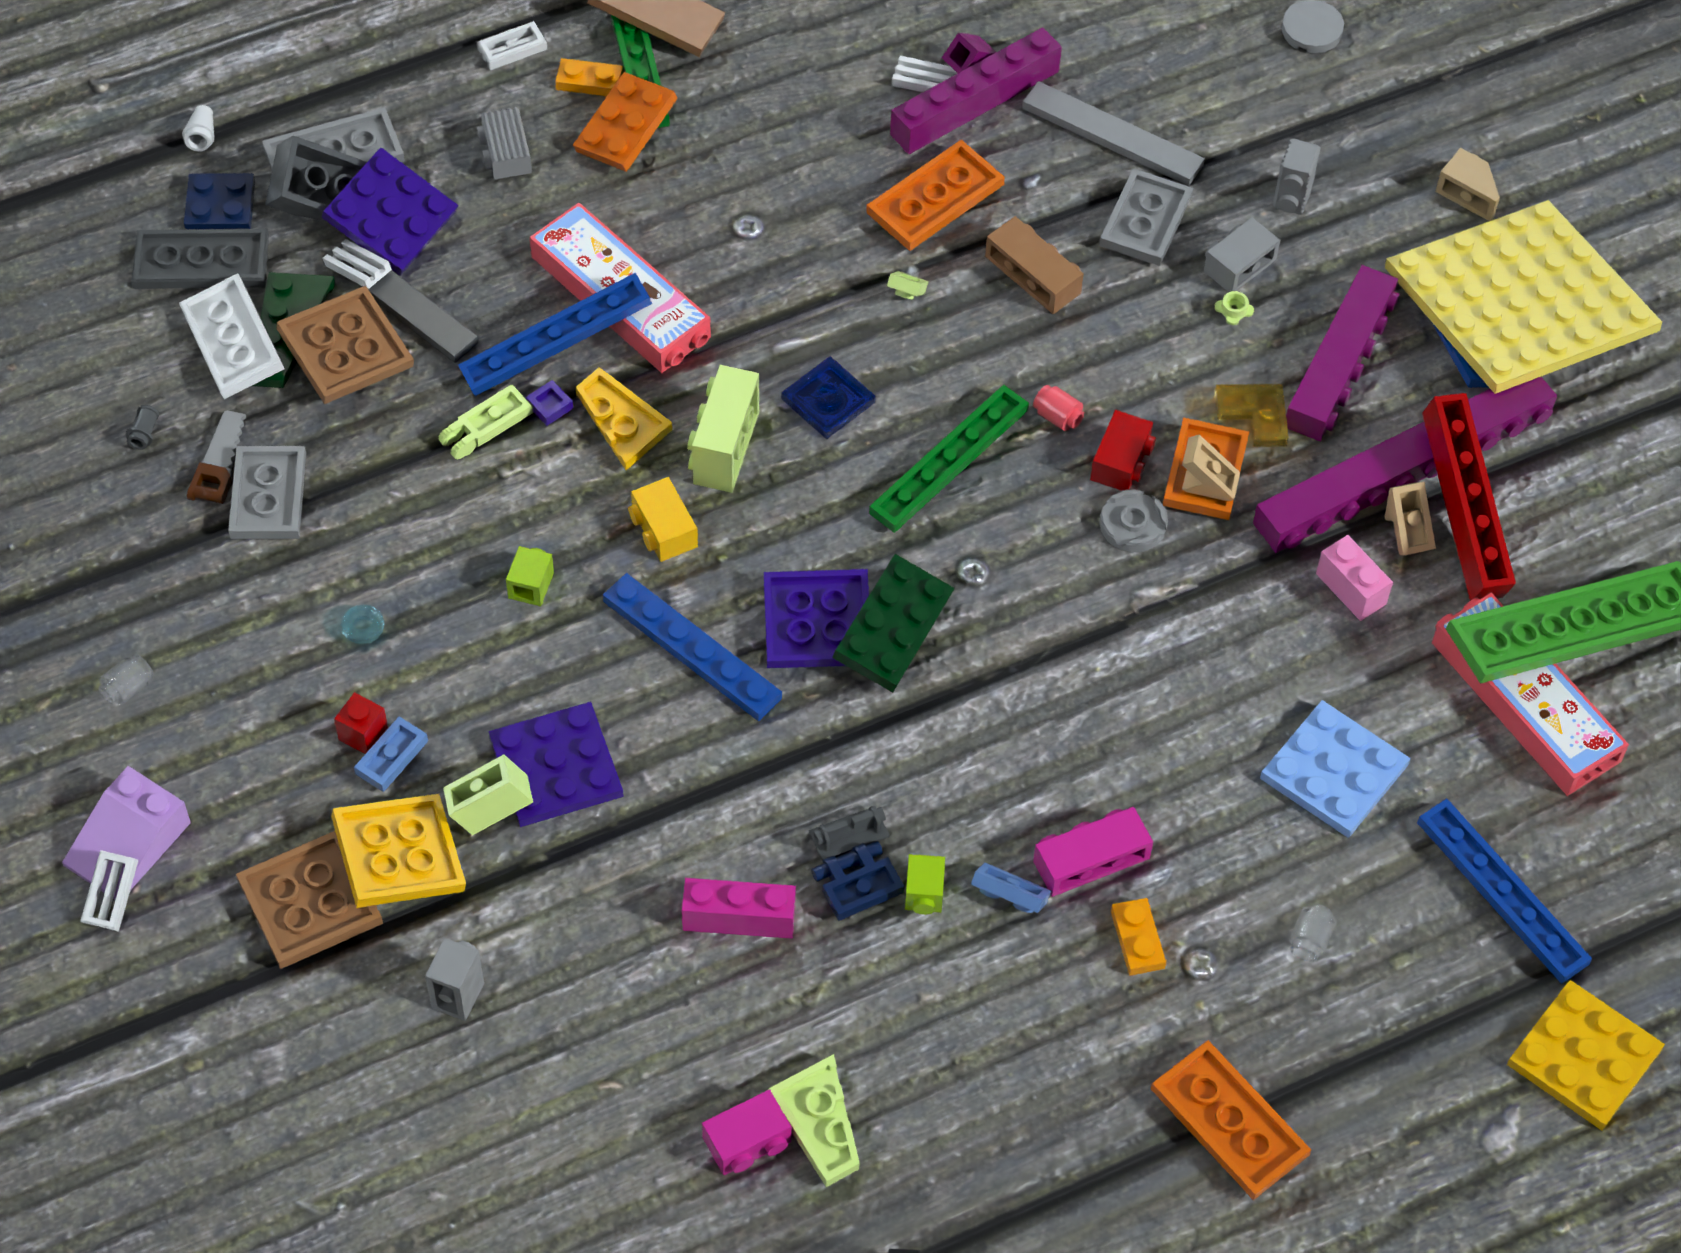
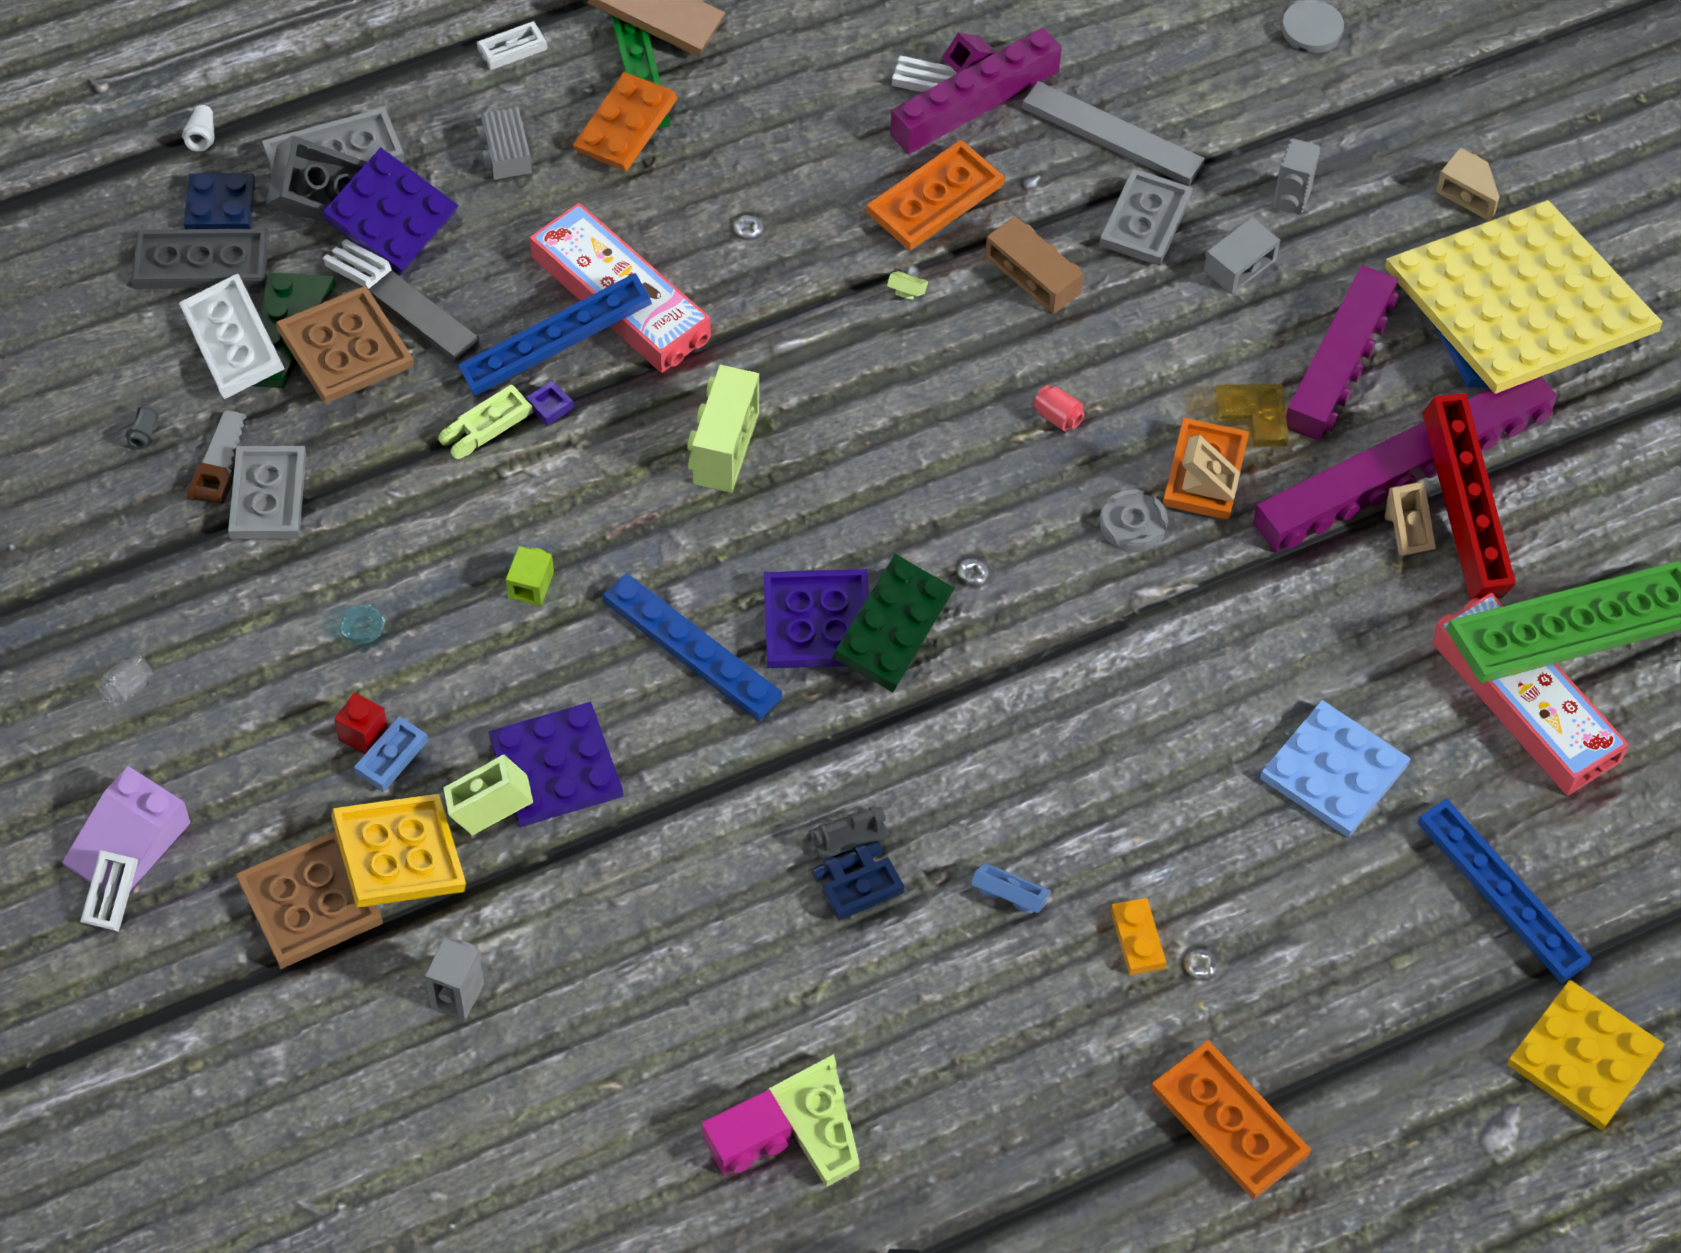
light orange plate [555,58,623,96] -> none
yellow wing [576,367,672,471] -> none
yellow brick [628,477,698,562] -> none
dark pink brick [682,878,796,939] -> none
clear blue tile [781,356,876,439] -> none
green plate [869,384,1029,533] -> none
lime brick [905,854,945,915] -> none
dark pink brick [1033,806,1153,897] -> none
red brick [1090,410,1156,491] -> none
yellowish green plate [1215,291,1254,325] -> none
clear brick [1289,904,1337,962] -> none
bright pink brick [1316,535,1393,621] -> none

